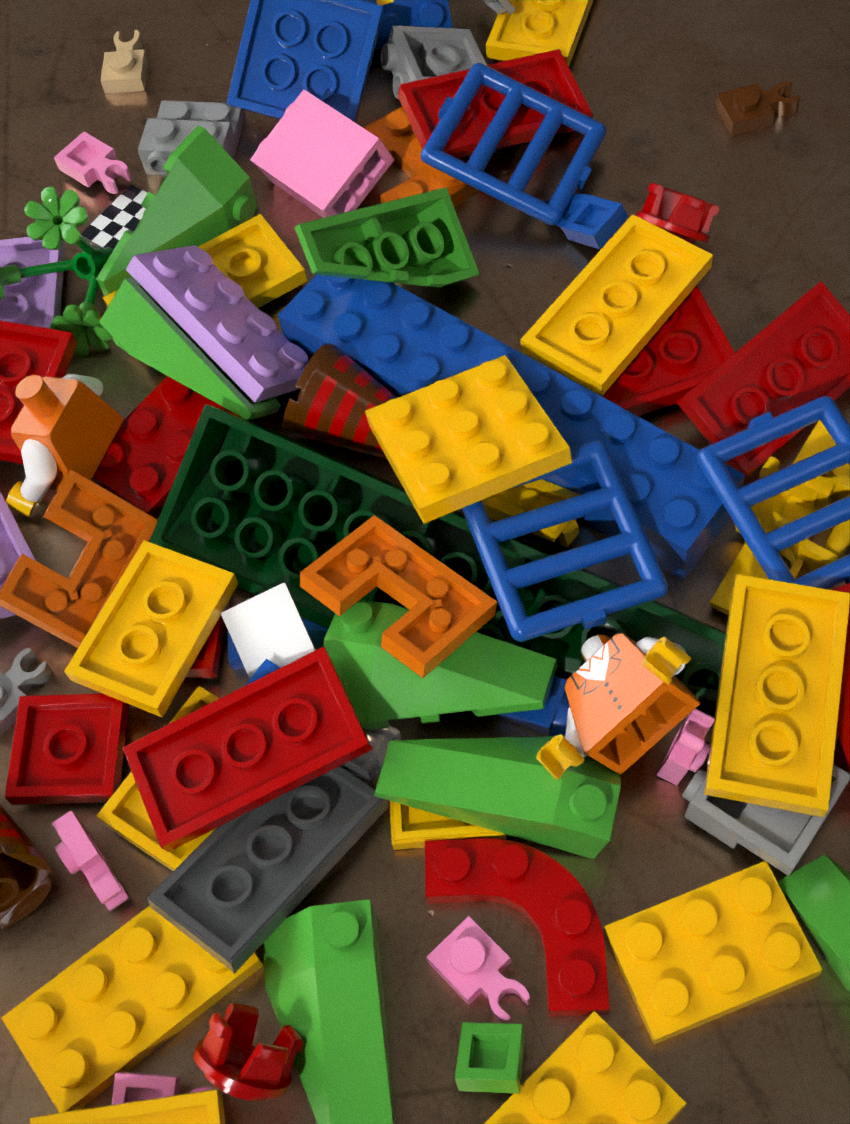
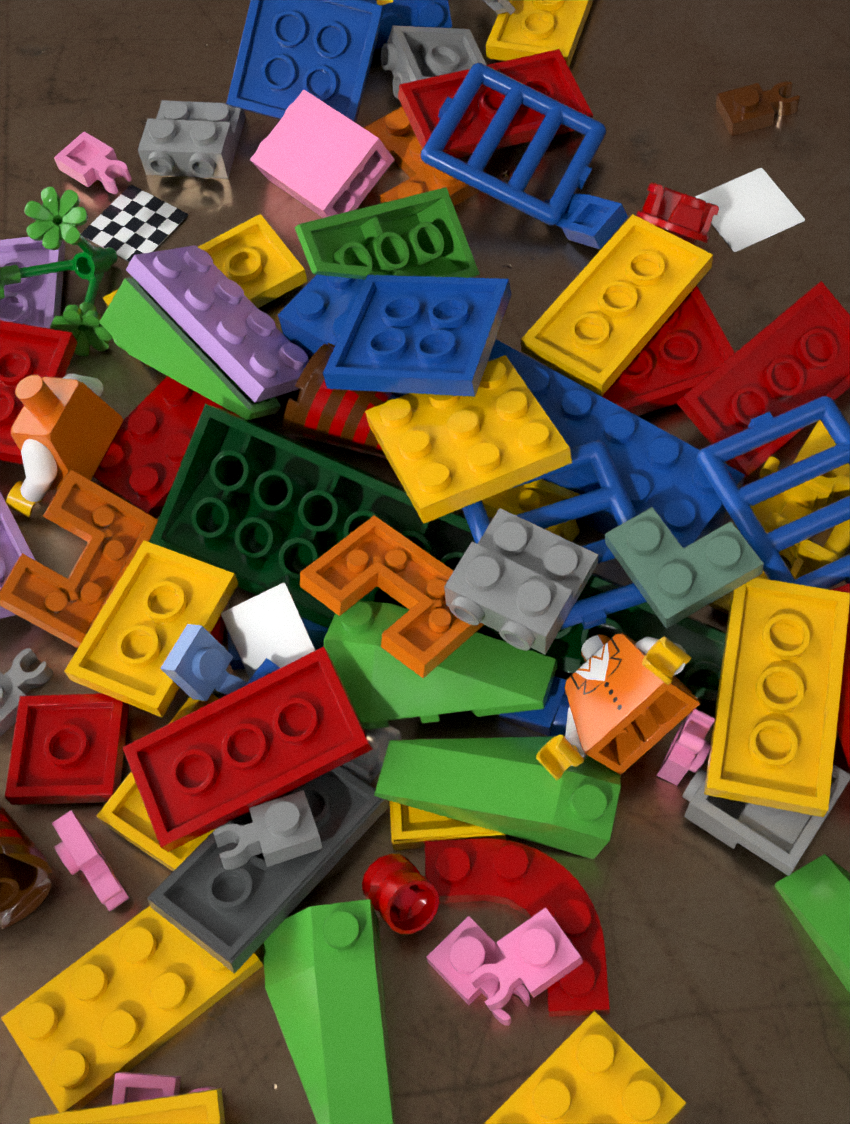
bright green wedge [97,125,258,296] -> none
tan plate [100,30,148,94] -> none
red piece [193,1003,303,1101] -> none
bright green plate [455,1022,526,1094] -> none
yellow plate [604,861,822,1045] -> none
none -> medium blue plate [160,624,247,702]
none -> light grey plate [213,790,323,870]
none -> blue plate [323,275,512,397]
none -> red wheel [362,854,439,934]
none -> light grey plate [444,508,598,655]
none -> bright pink plate [470,908,583,1011]
none -> sand green plate [605,507,764,629]
none -> white sticker [695,168,805,252]

